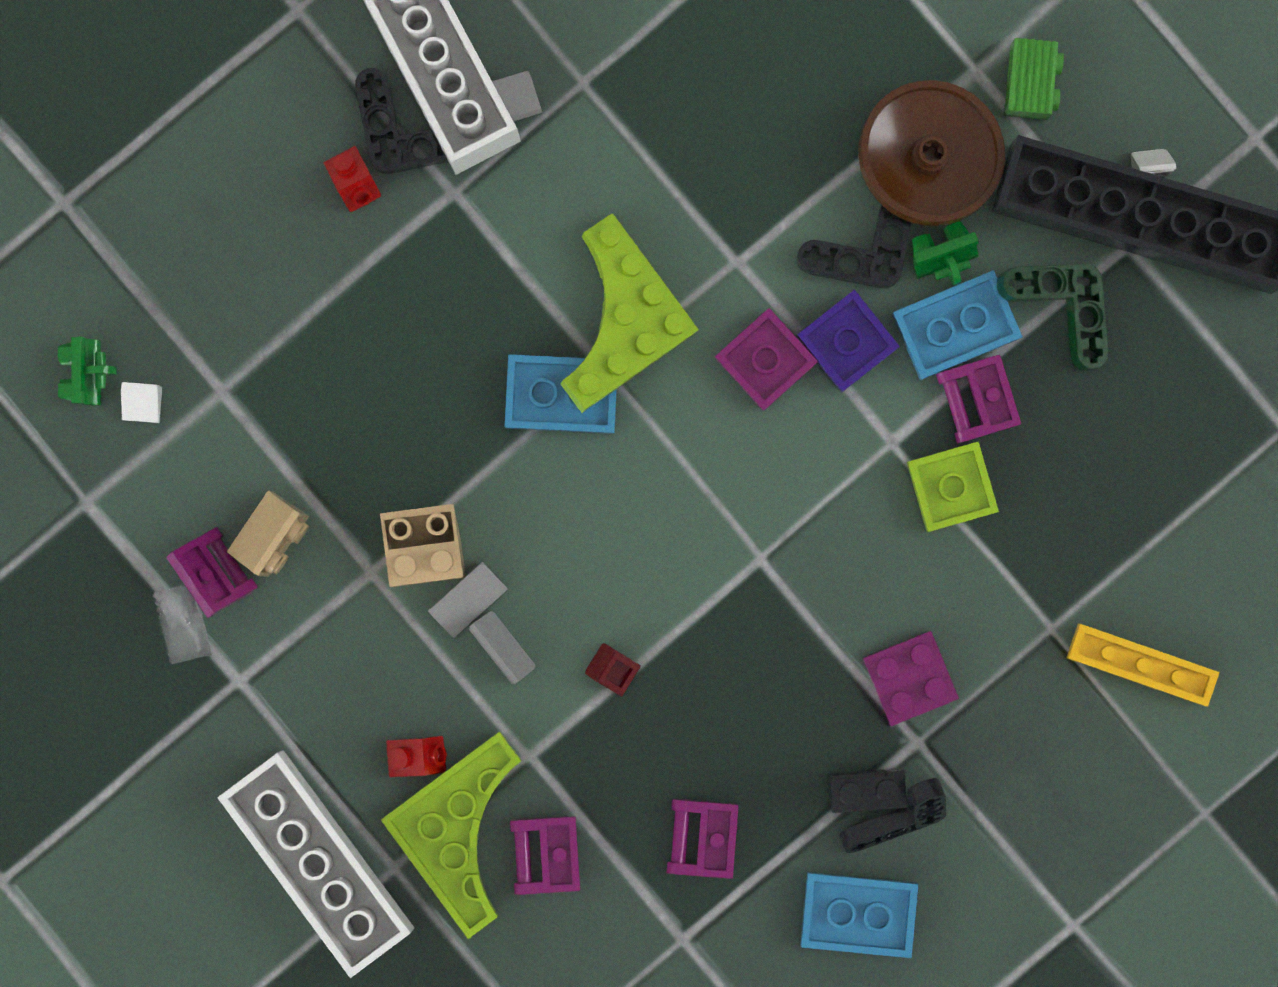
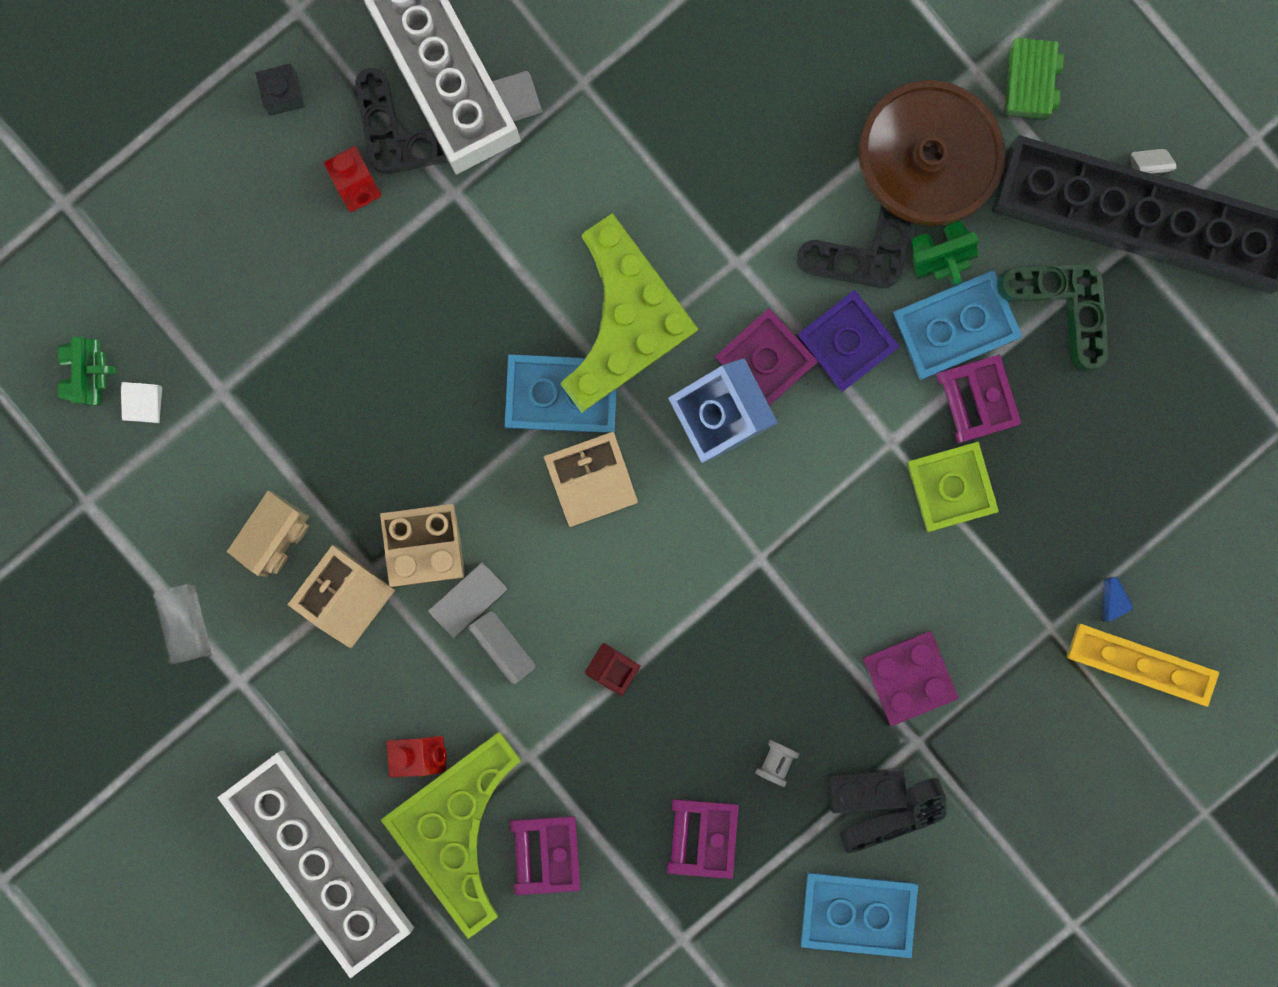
magenta plate [166,527,259,618] -> none
none -> black brick [255,63,305,116]
none -> tan slope [287,545,395,649]
none -> tan slope [544,432,638,528]
none -> medium blue brick [668,358,778,463]
none -> light grey bush [755,740,800,787]
none -> blue slope [1102,577,1134,622]

